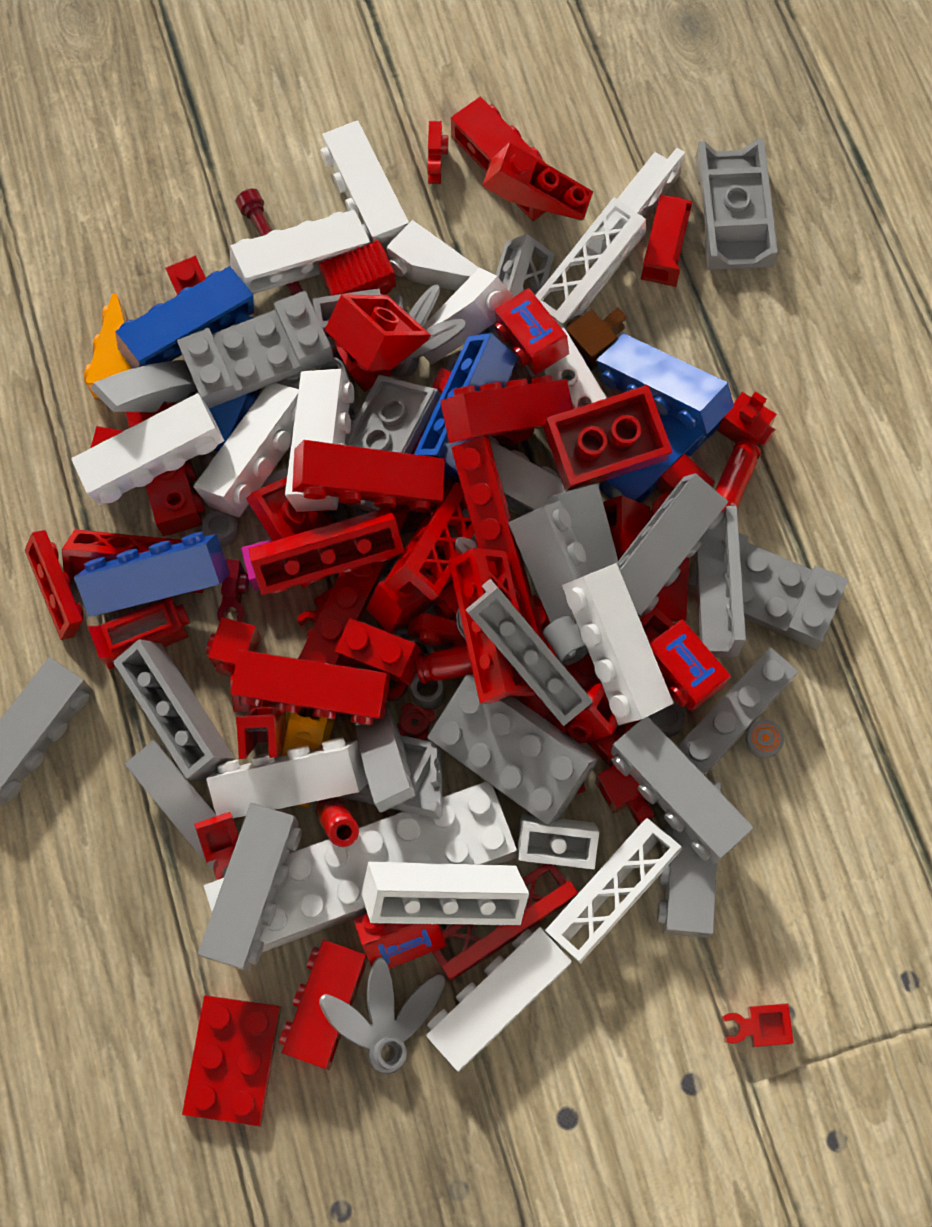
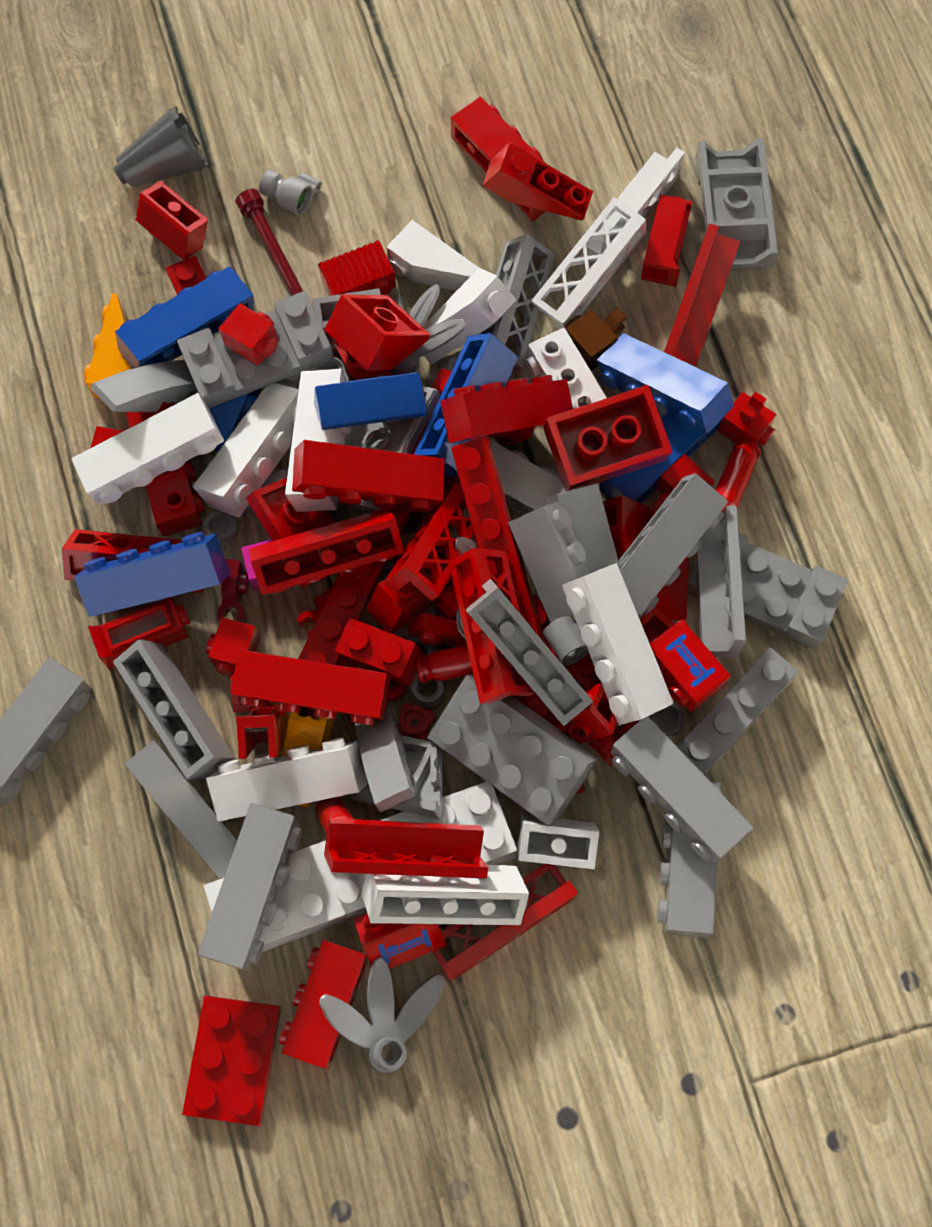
red plate [24,530,83,640] -> none
red plate [194,812,239,880] -> none
white brick [230,210,370,294] -> none
white brick [320,120,409,251] -> none
white brick [426,927,572,1073] -> none
red plate [427,121,449,184] -> none
red brick [494,288,569,375] -> none
white fence [545,818,682,964] -> none
red brick [595,765,655,827] -> none
red plate [721,1003,794,1047] -> none
light grey tile [745,720,784,758] -> none
none -> dark grey cone [114,106,208,188]
none -> red brick [135,181,208,260]
none -> red brick [218,303,279,366]
none -> light grey piece [259,169,322,216]
none -> blue slope [314,372,427,430]
none -> red fence [324,818,489,879]
none -> red fence [664,223,740,367]

